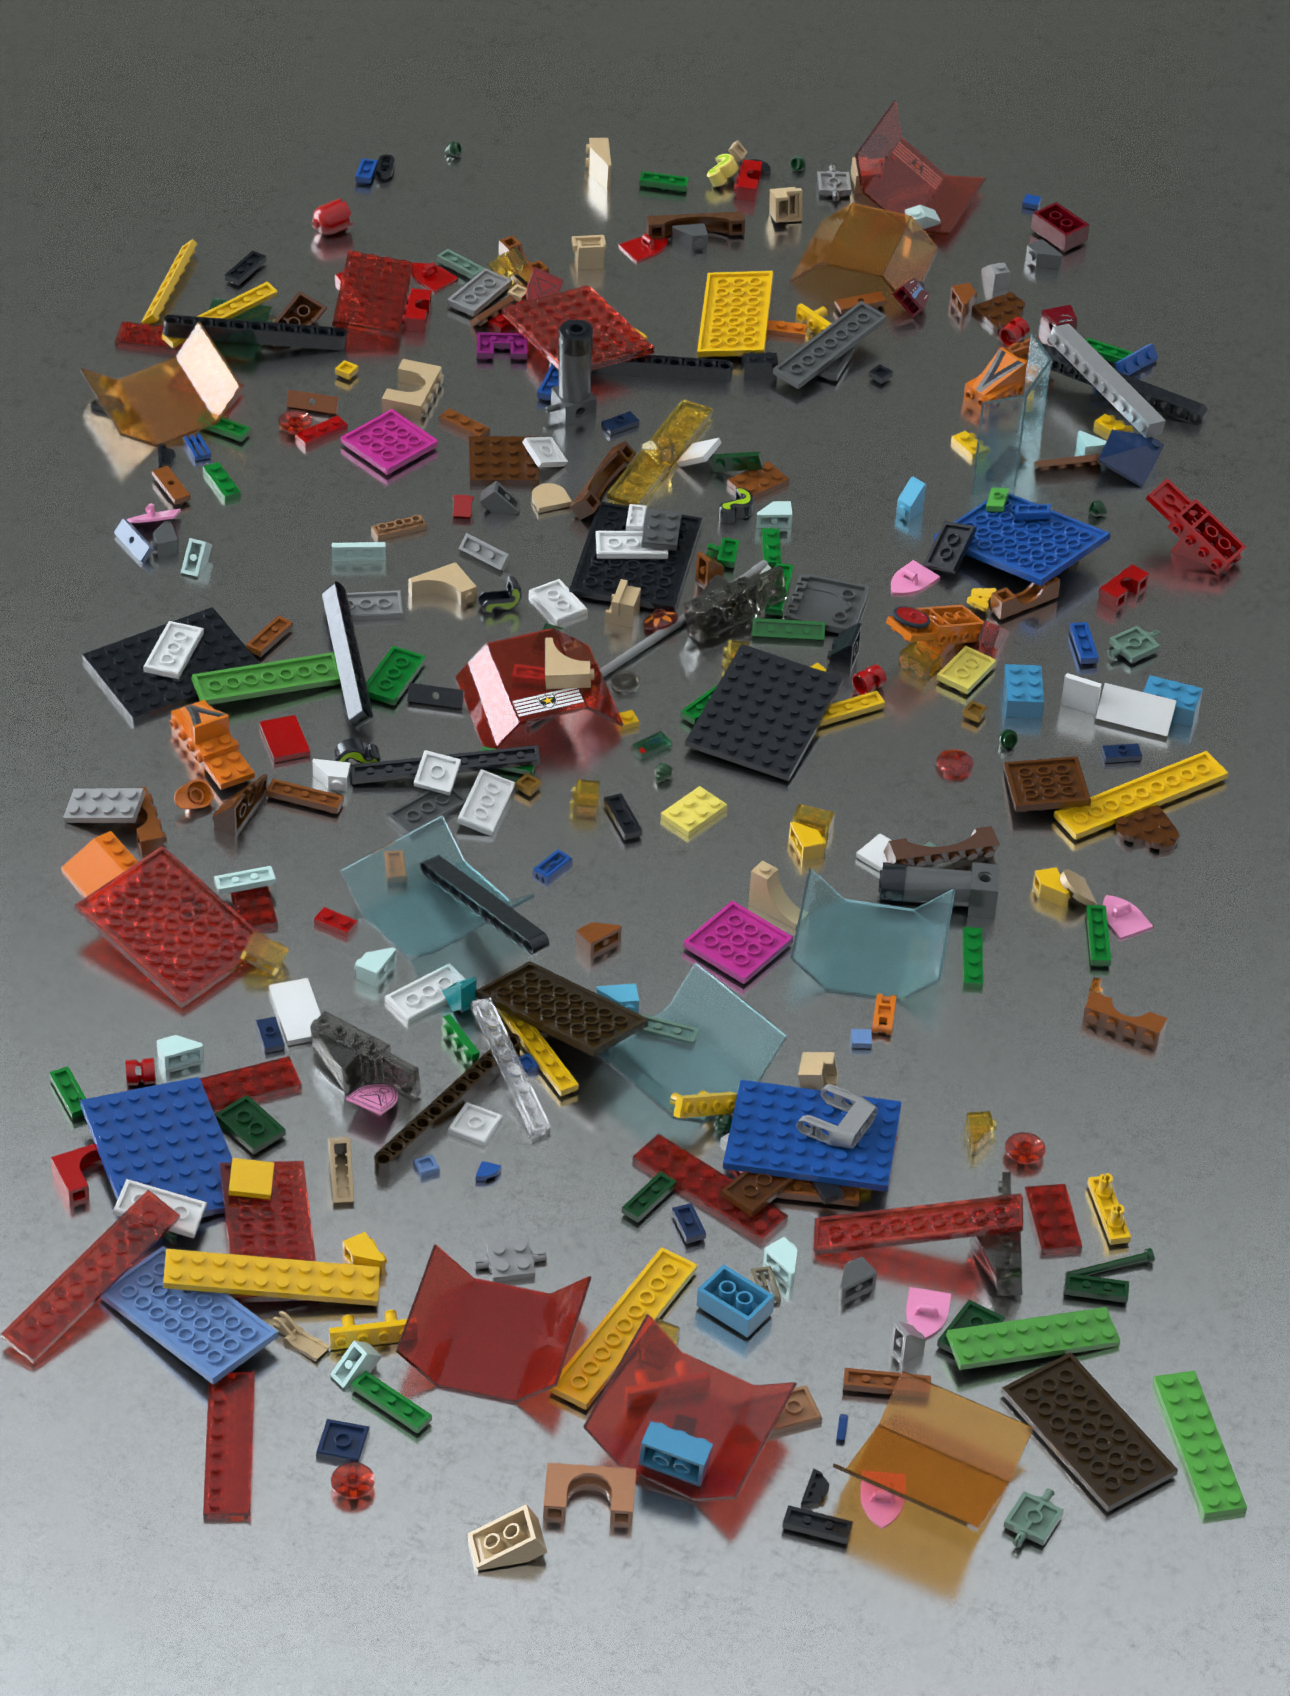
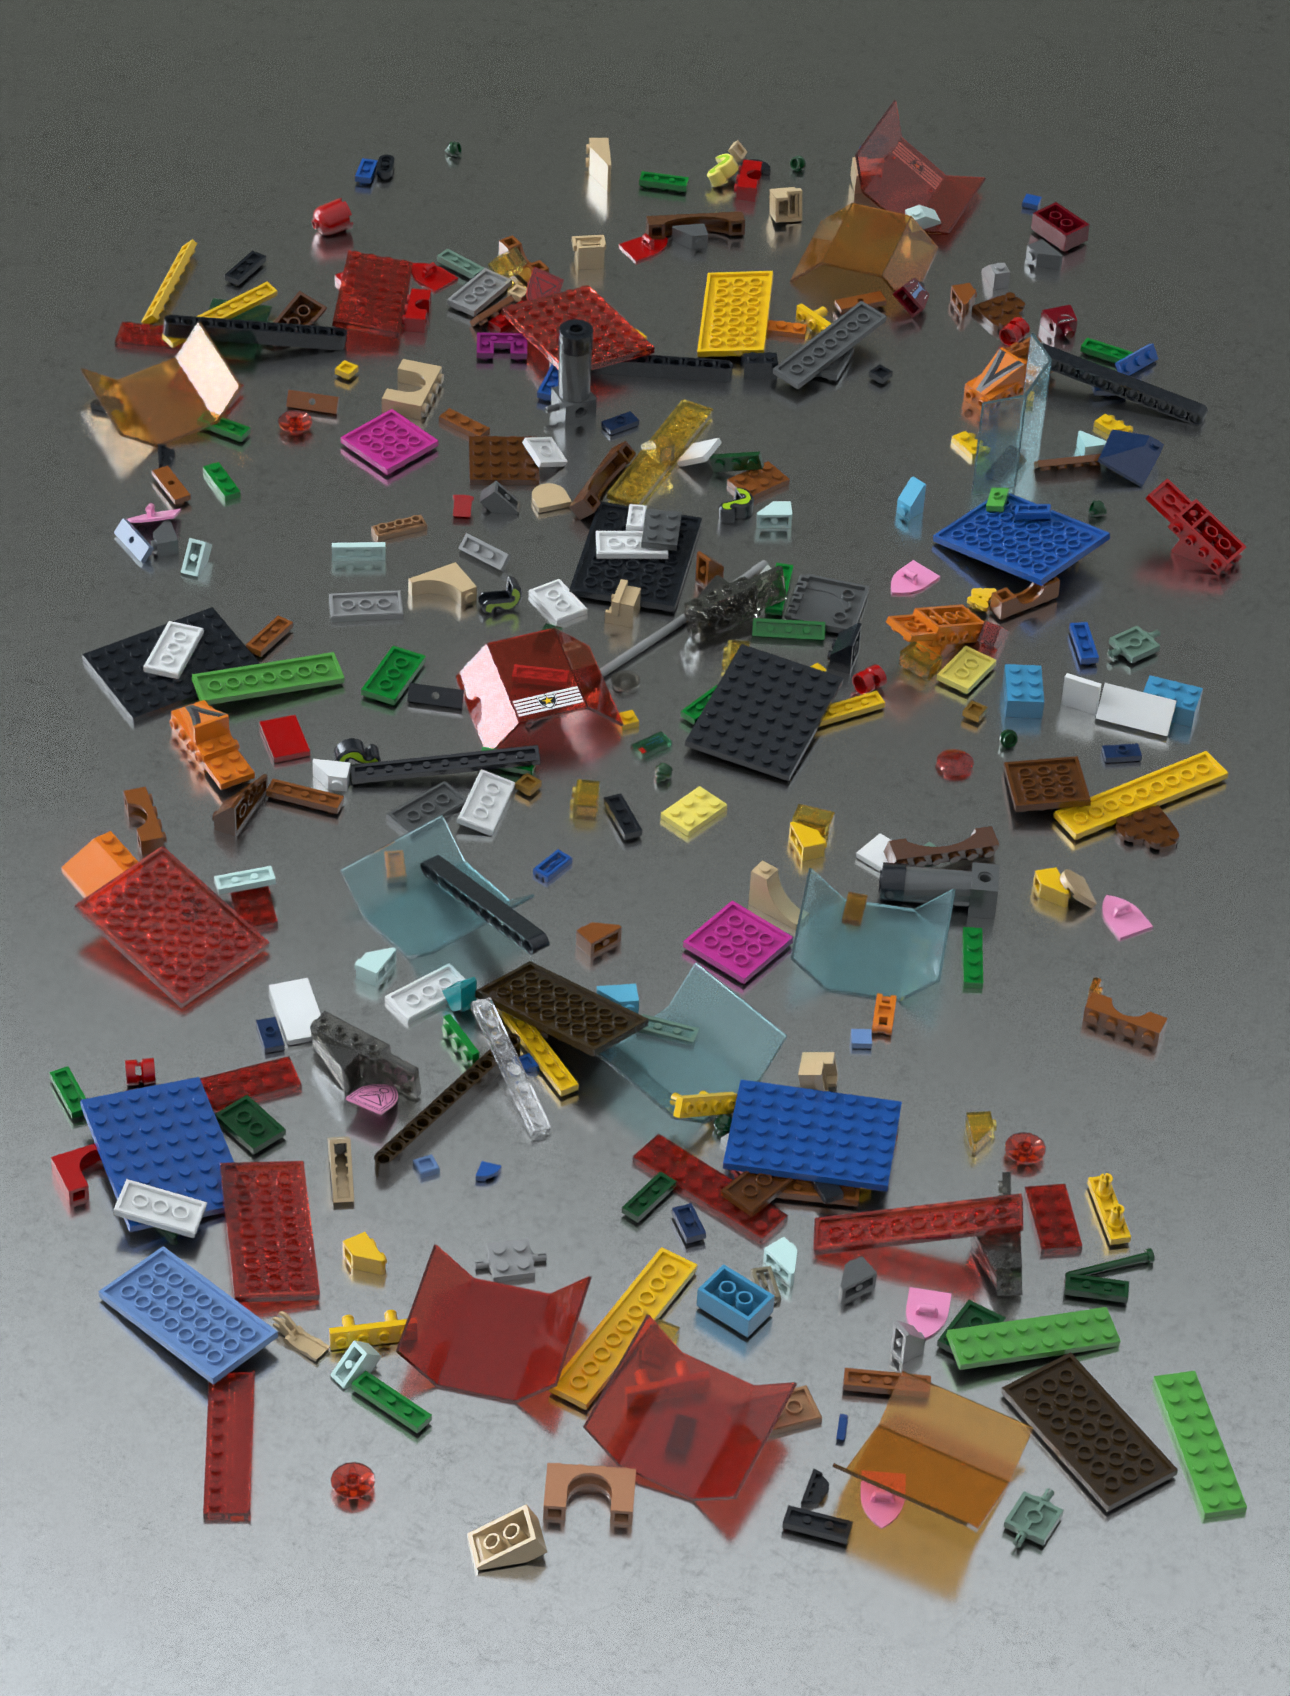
clear red plate [1,1190,180,1364] -> none
light grey plate [63,788,146,823] -> none
light aqua slope [157,1035,204,1071] -> none
yellow plate [163,1249,380,1306] -> none
orange piece [174,779,214,809] -> none
blue tile [183,433,211,461] -> none
yellow tile [228,1158,274,1200] -> none
clear yellow brick [240,931,289,976] -> none
red plate [295,415,348,448] -> none
red plate [314,907,358,938] -> none
dark blue tile [316,1419,370,1466] -> none
beam [322,581,373,729] -> none
white plate [414,750,461,795] -> none
white tile [448,1102,503,1147] -> none
tan arch [545,638,594,689] -> none
dark azure brick [638,1421,713,1487] -> none
clear red dish [643,609,678,630] -> none
green plate [706,537,740,568] -> none
green plate [762,528,782,568] -> none
light grey connector [796,1084,878,1149] -> none
light grey plate [817,165,851,201] -> none
wheel [893,606,930,628] -> none
black plate [923,521,977,574] -> none
light grey brick [1049,324,1166,438] -> none
green plate [1086,905,1111,966] -> none
red arch [1098,564,1149,612] -> none
none -> clear orange tile [841,892,868,926]

